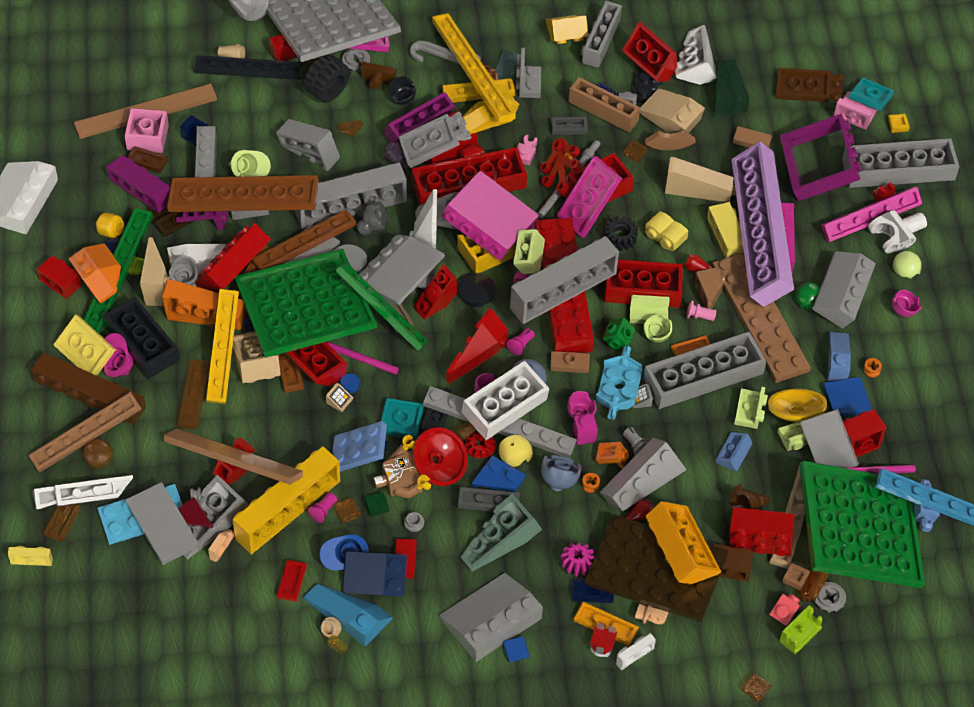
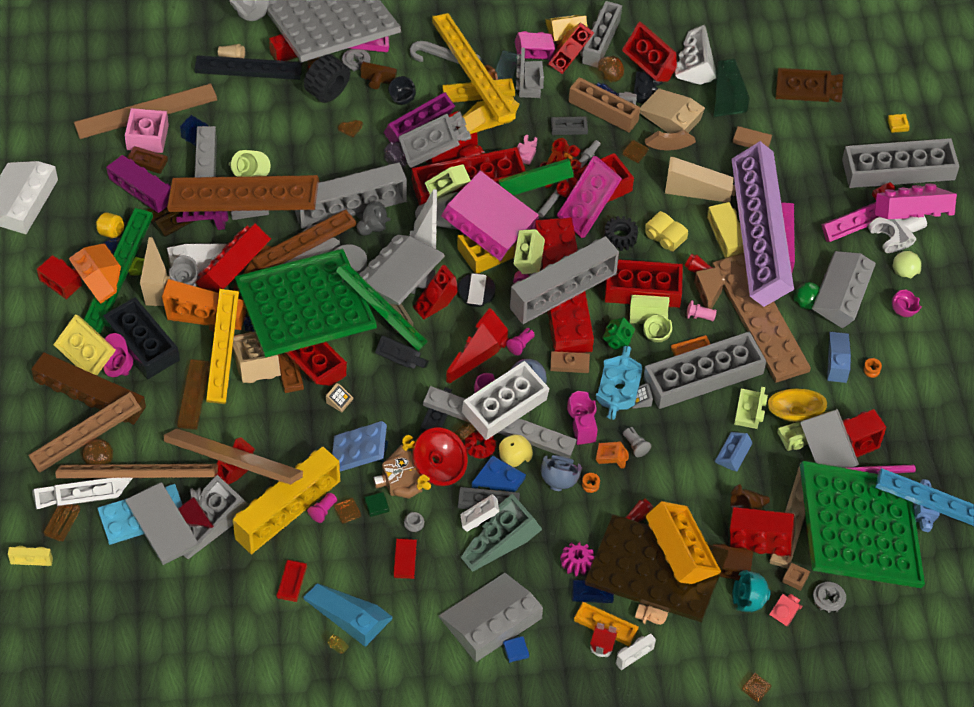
light nougat tile [208,529,235,562] -> none
light grey wedge [276,119,340,171] -> none
blue piece [320,535,368,570] -> none
tan plate [321,617,341,638] -> none
dark pink bar [328,342,399,375] -> none
blue tile [340,374,360,393] -> none
dark blue slope [343,552,407,597] -> none
teal tile [381,398,424,440] -> none
light grey wedge [600,438,686,511] -> none
lime hinge [779,605,822,654] -> none
magenta window [780,114,862,201] -> none
clear orange tile [798,571,830,602] -> none
blue tile [823,377,872,417] -> none
bright pink bracket [834,91,877,130] -> none
teal tile [849,78,894,111] -> none
none -> medium nougat tile [56,464,218,478]
none -> black hinge [375,335,429,369]
none -> yellowish green brick [425,164,471,198]
none -> white plate [460,494,499,532]
none -> white sticker [467,274,486,305]
none -> green tile [499,158,574,195]
none -> dark pink brick [514,31,555,60]
none -> light grey panel [524,61,544,89]
none -> red slope [548,22,594,74]
none -> clear orange hair [598,56,624,83]
none -> teal cylinder [733,570,770,612]
none -> dark pink wedge [875,183,957,219]

